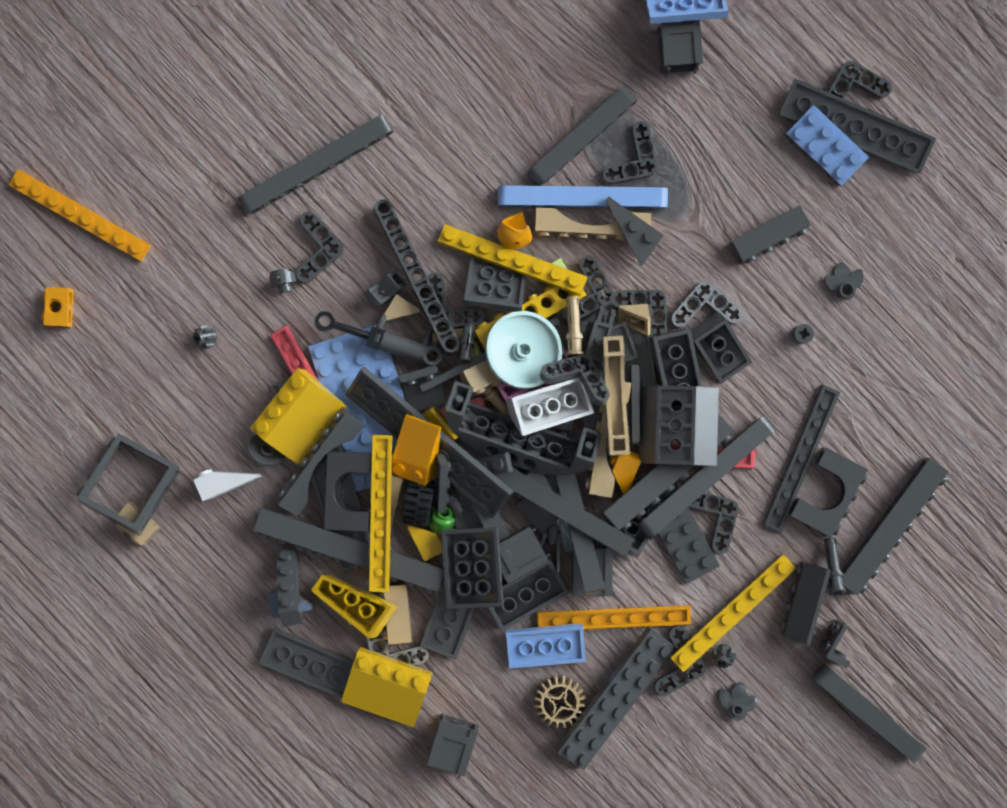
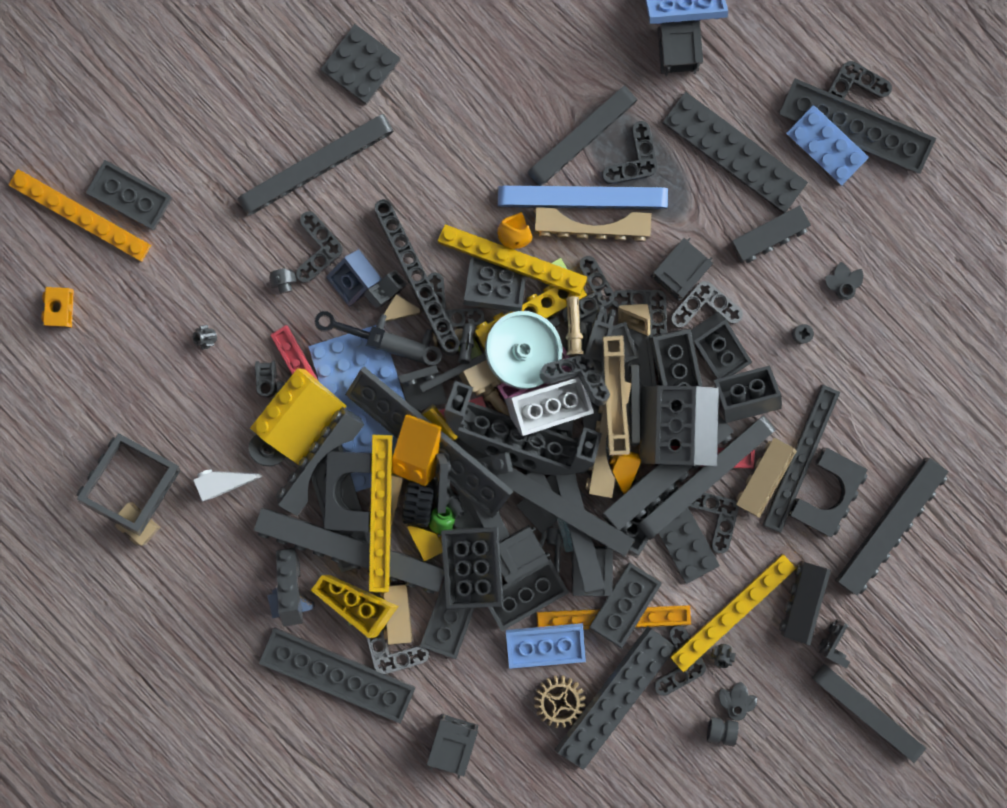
yellow slope [341,647,433,728] -> none
dark grey wing [606,196,664,266] -> none
dark grey pin [824,537,846,596] -> none
none -> dark grey plate [86,160,173,231]
none -> dark grey piece [255,361,277,398]
none -> dark grey plate [321,24,401,105]
none -> sand blue slope [326,249,382,307]
none -> dark grey tile [589,563,662,649]
none -> dark grey container [650,238,713,301]
none -> dark grey plate [663,92,808,213]
none -> dark grey wheel [707,717,739,747]
none -> dark grey brick [714,365,782,423]
none -> tan brick [736,438,797,518]

